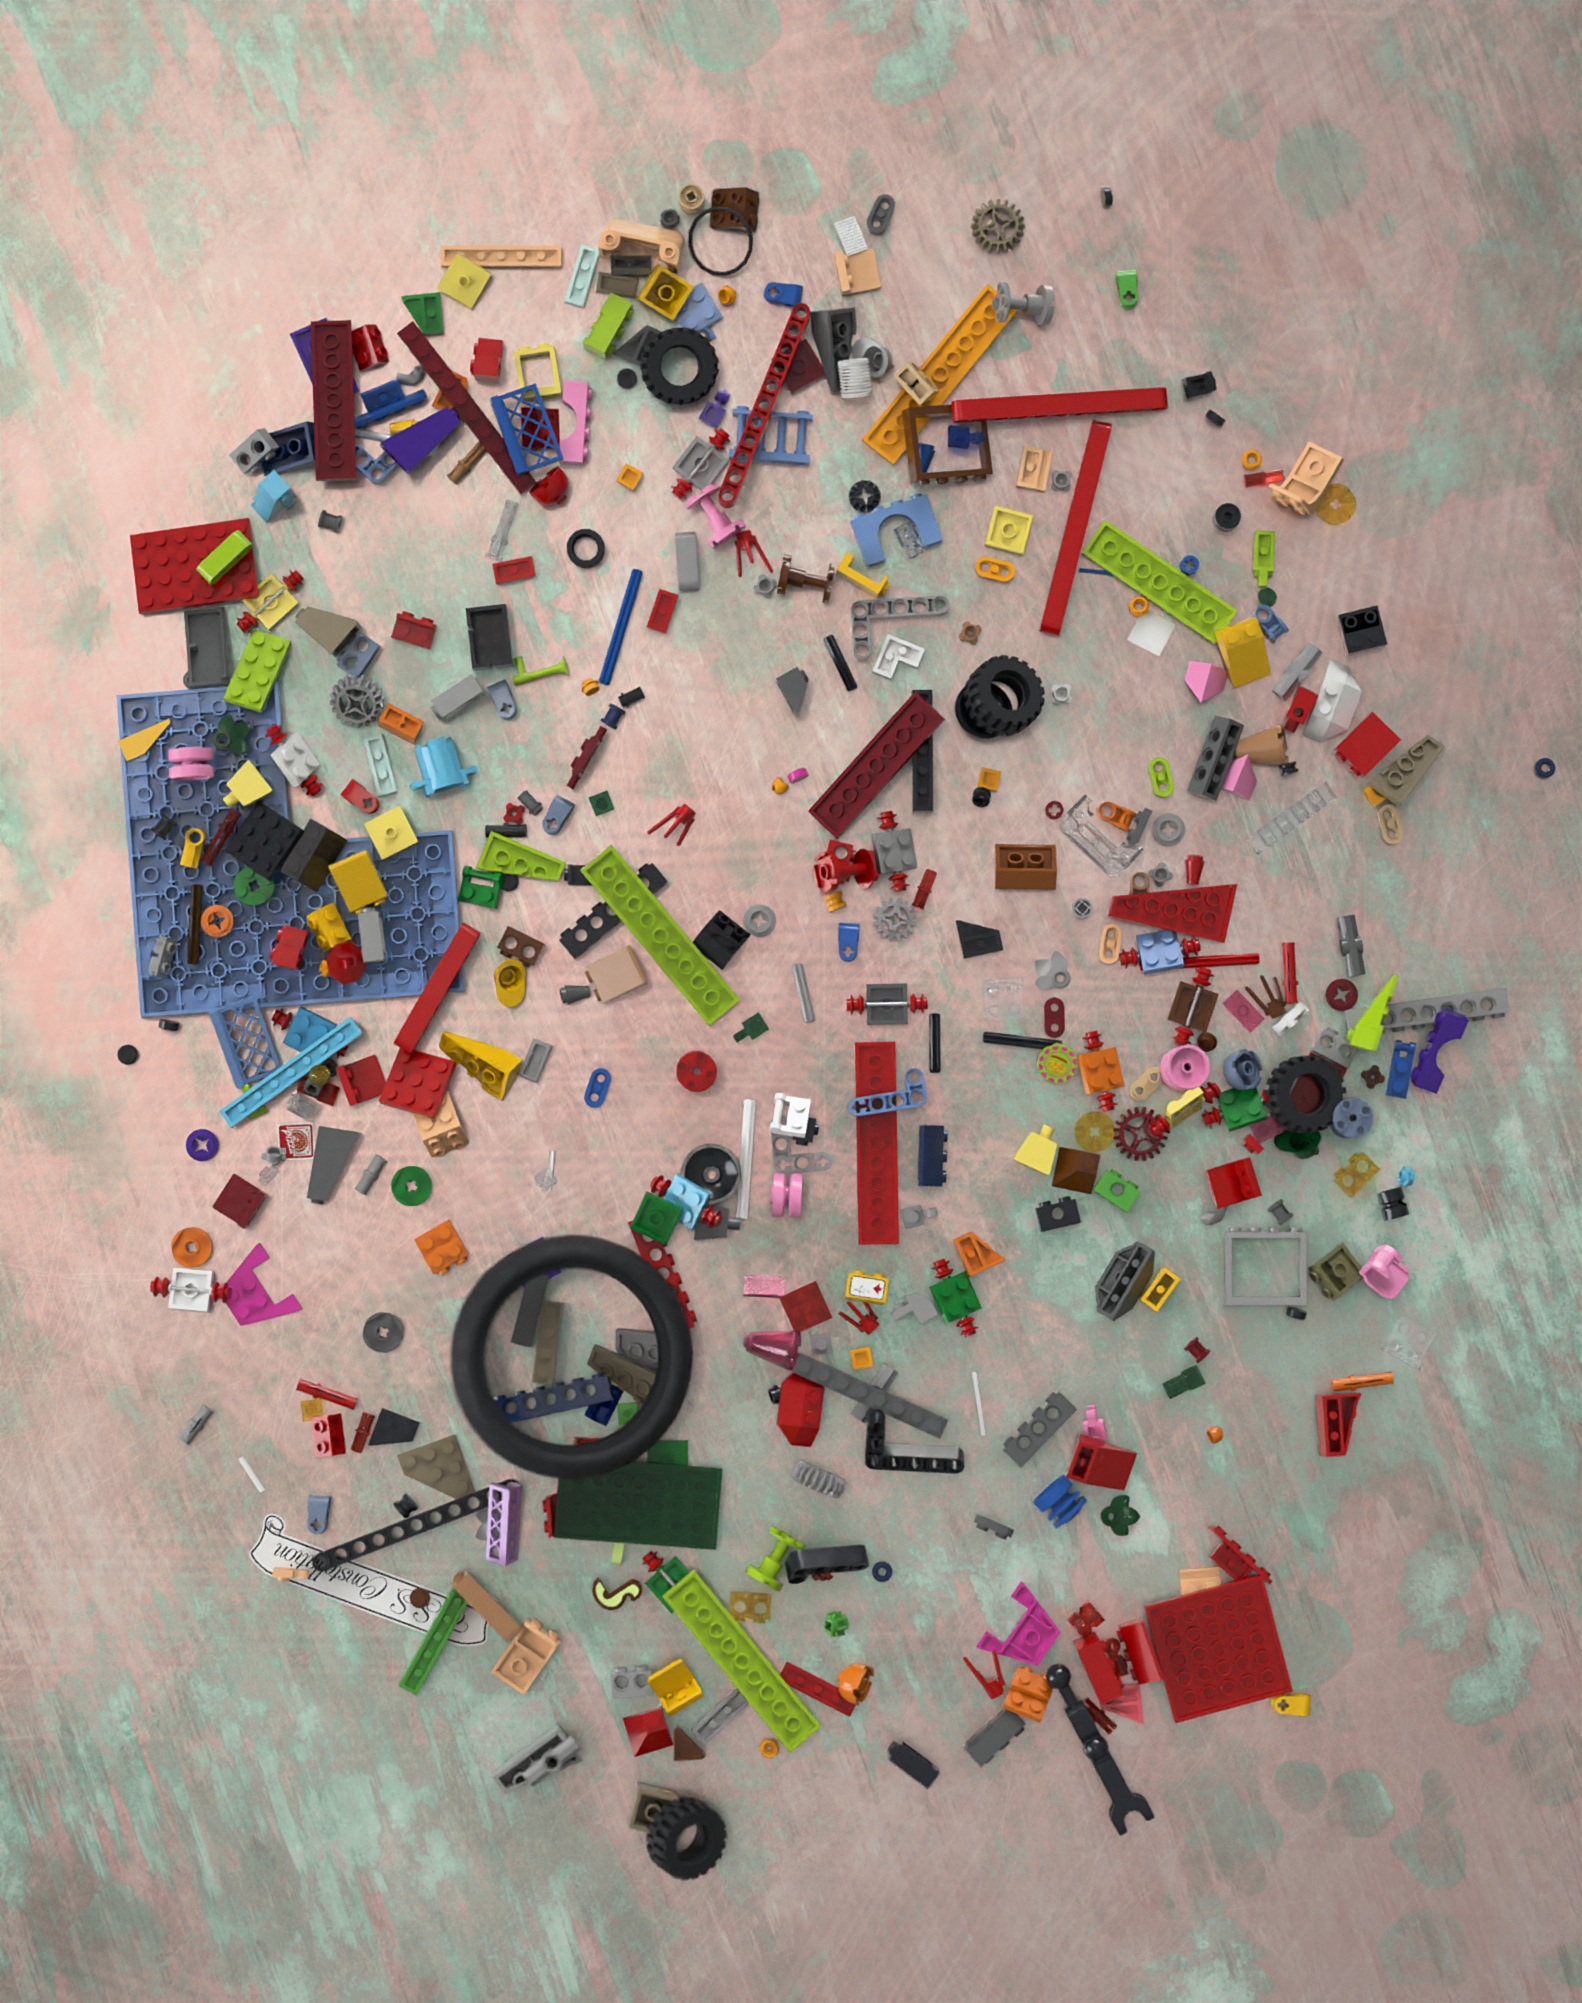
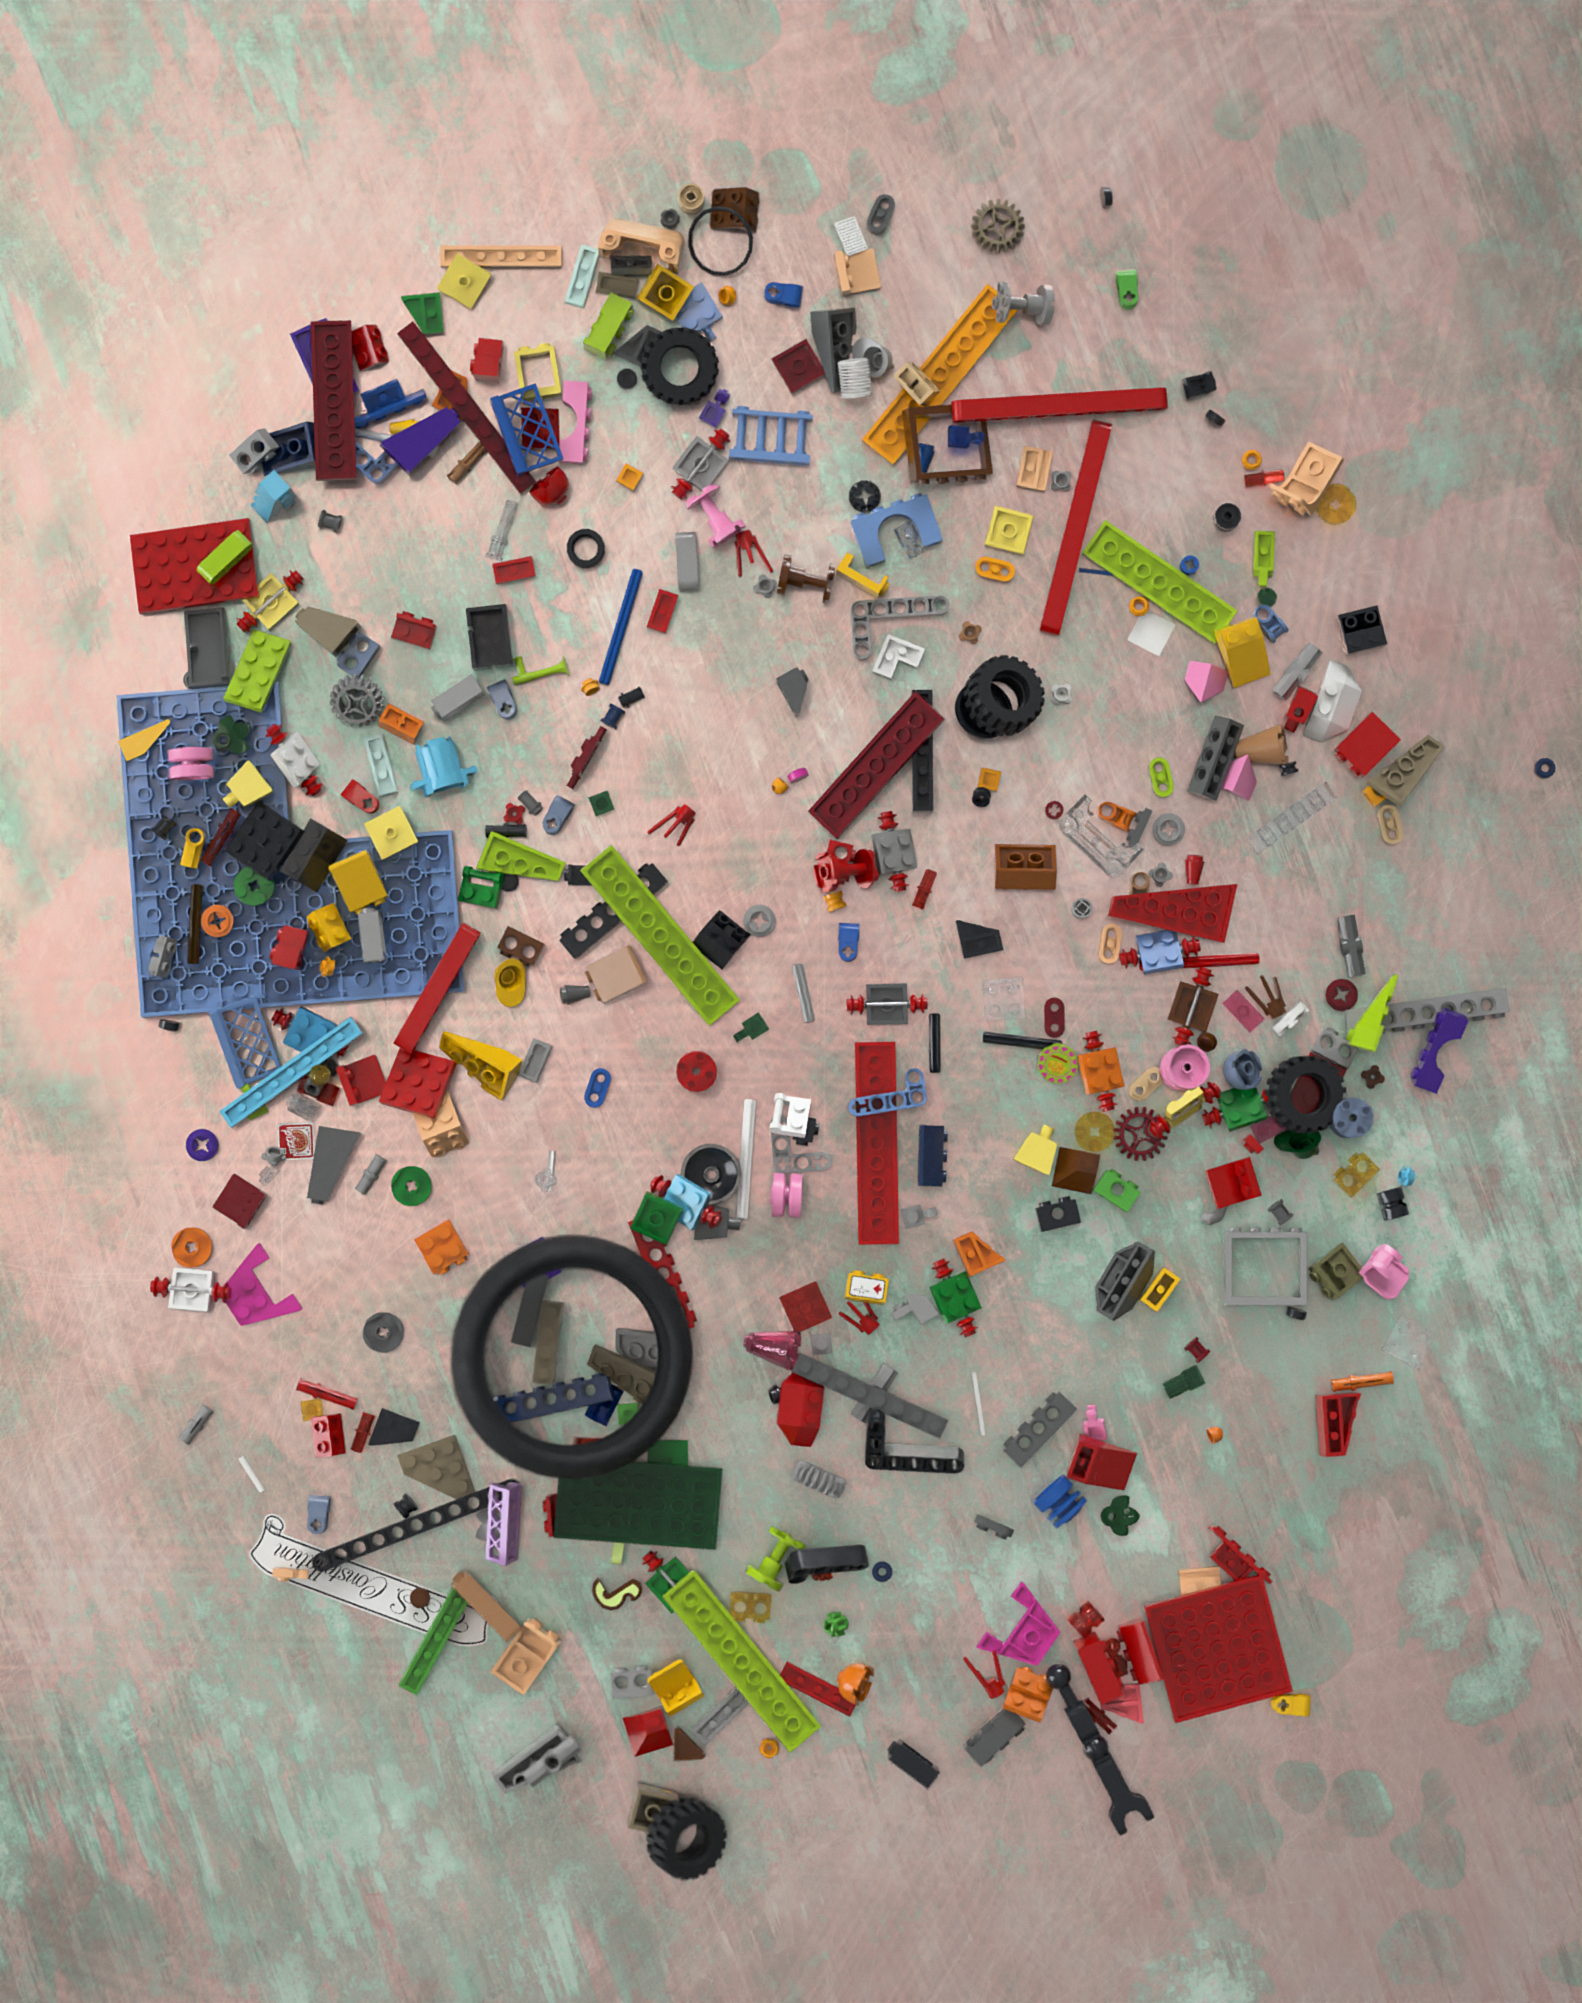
black plate [117,1045,138,1065] -> none
red piece [326,941,367,984] -> none
light grey arm [396,366,425,385] -> none
red beam [718,303,810,508] -> none
clear pink plate [743,1275,785,1298] -> none
black axle [824,635,857,691] -> none
light orange plate [850,1346,873,1370] -> none
light grey gear [873,898,916,941] -> none
light grey plate [1035,951,1071,990] -> none
red pin [1282,942,1298,1004] -> none
blue plate [1385,1040,1416,1099] -> none

